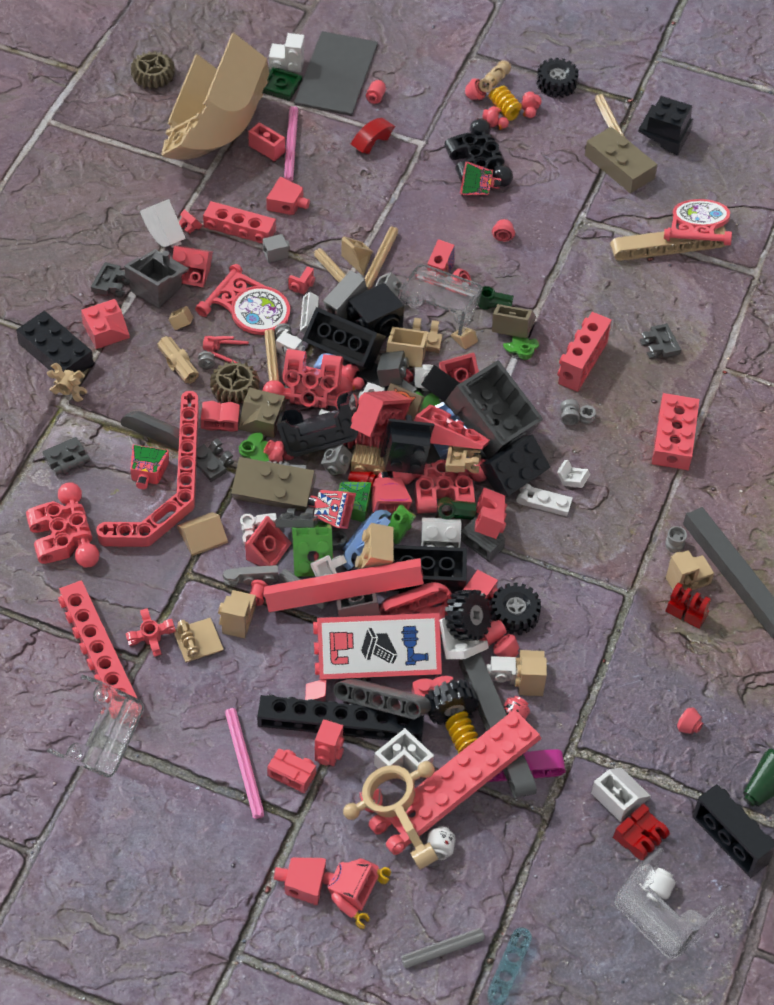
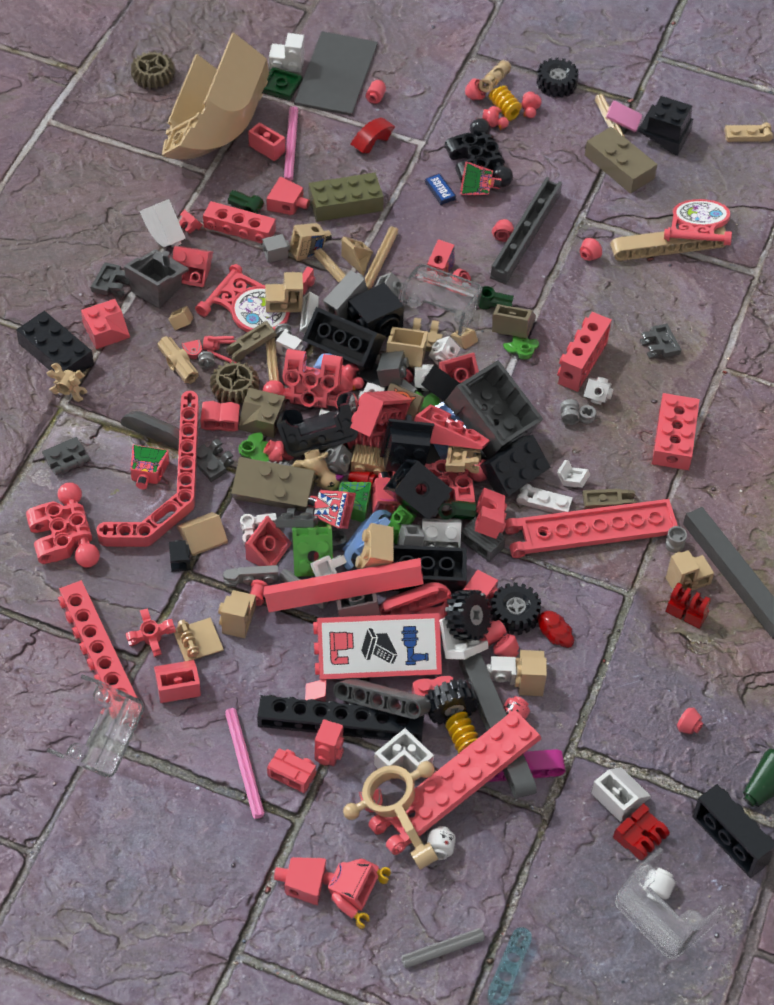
none -> coral slope [154,660,201,703]
none -> black window [169,540,191,572]
none -> coral tile [182,340,202,359]
none -> dark tan hinge [226,321,277,362]
none -> dark green piece [227,190,264,214]
none -> tan brick [265,272,303,312]
none -> tan torso [290,223,332,261]
none -> tan animal [292,449,344,491]
none -> olive brick [309,173,384,222]
none -> black brick [383,459,453,520]
none -> light grey brick [397,524,424,546]
none -> tile [425,174,456,205]
none -> white brick [429,336,461,366]
none -> dark grey tile [490,177,562,284]
none -> coral hinge [504,499,678,558]
none -> red arm [538,611,574,648]
none -> coral cone [580,238,602,261]
none -> dark tan hinge [582,489,637,510]
none -> white brick [584,377,614,404]
none -> bright pink slope [606,101,642,132]
none -> tan plate [724,123,773,142]

